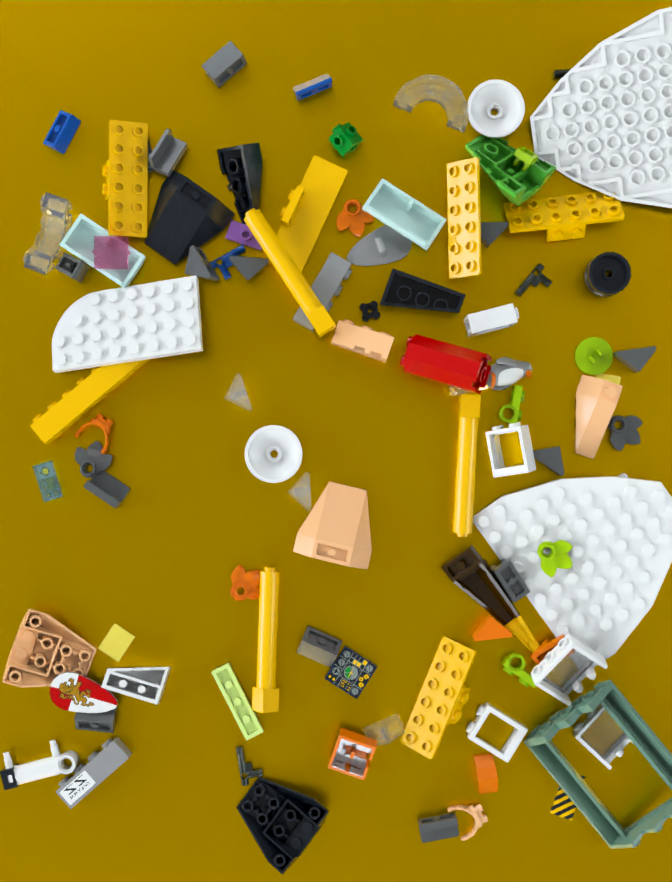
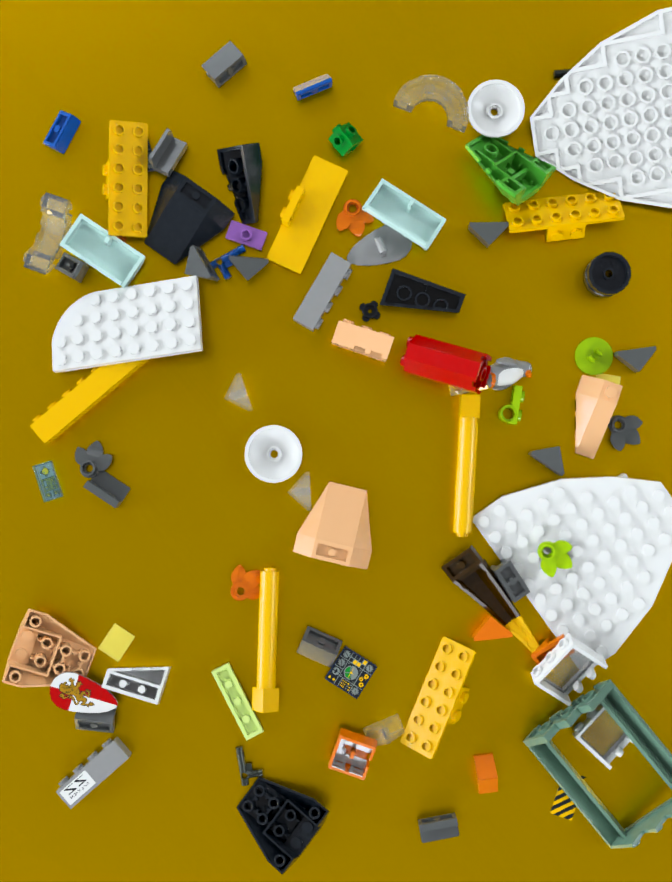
white piece [0,739,80,790] -> none
orange helmet [75,413,114,454] -> none
clear pink piece [92,236,130,269] -> none
yellow brick [244,208,336,337] -> none
yellow bracket [447,157,482,279] -> none
light nougat helmet [448,804,488,841] -> none
white window [463,303,519,338] -> none
white window [466,702,528,763] -> none
white window [485,422,536,478] -> none
lime plate [501,651,536,688] -> none
lime tile [514,146,539,171] -> none
pearl dark grey hose [514,263,553,297] -> none

